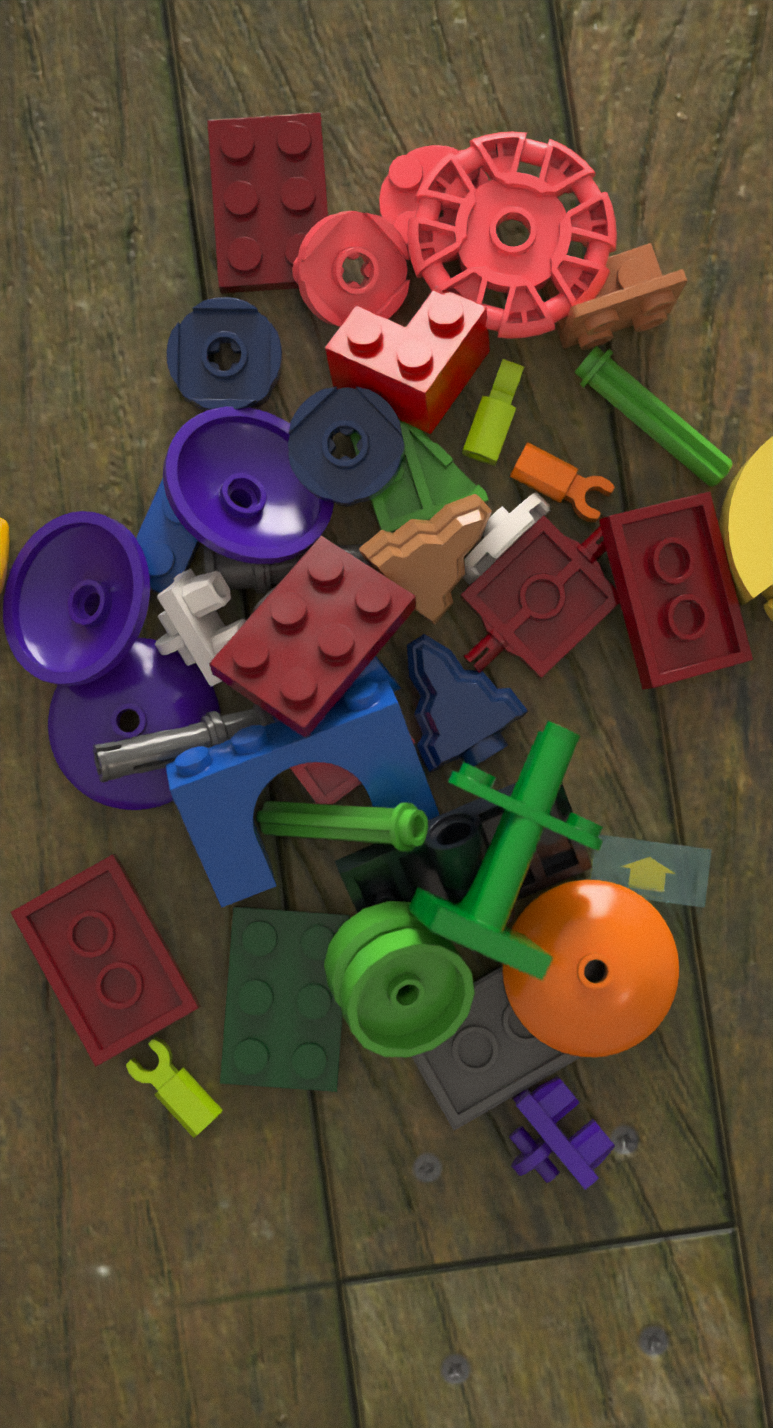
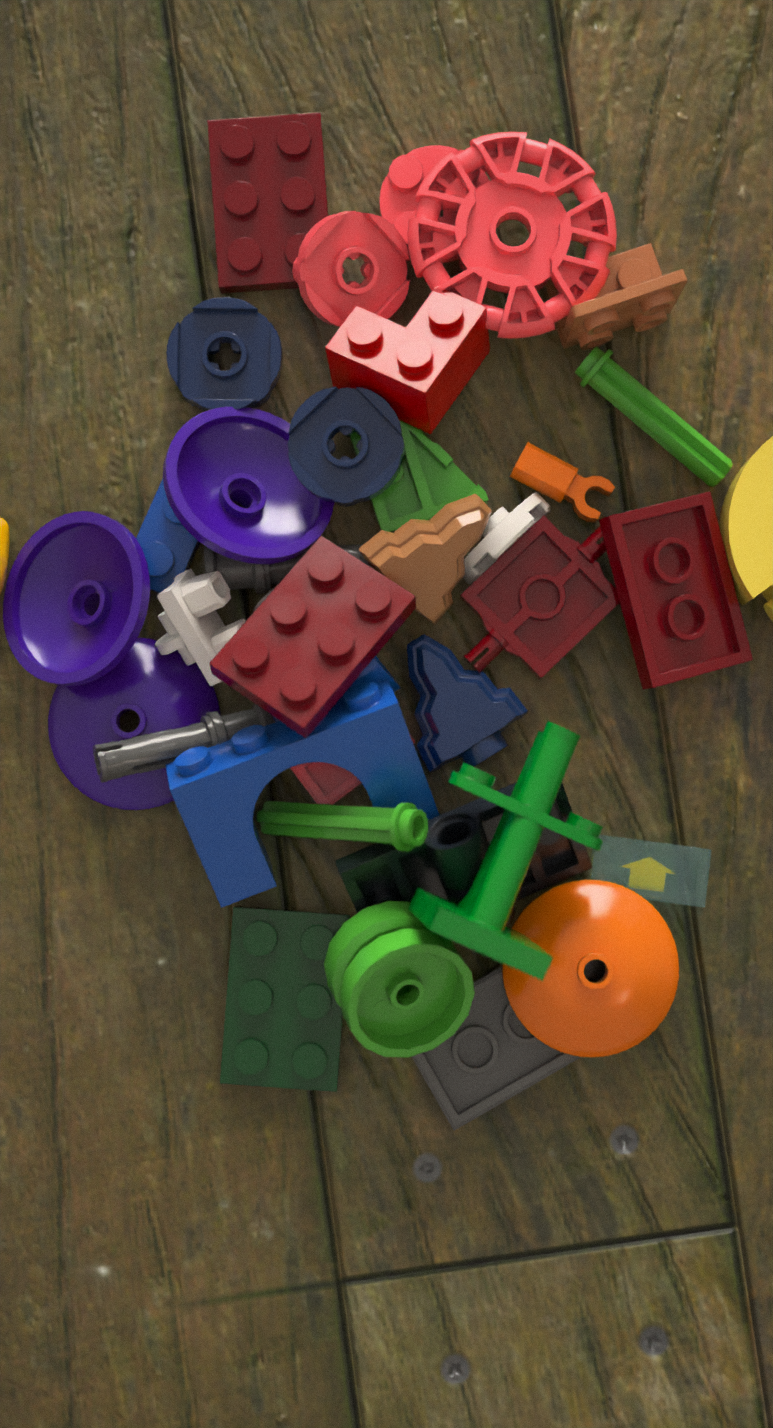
dark red plate [10,854,201,1067] -> none
lime bar [126,1037,223,1138] -> none
lime bar [462,359,524,466] -> none
dark purple hips [509,1076,615,1190] -> none

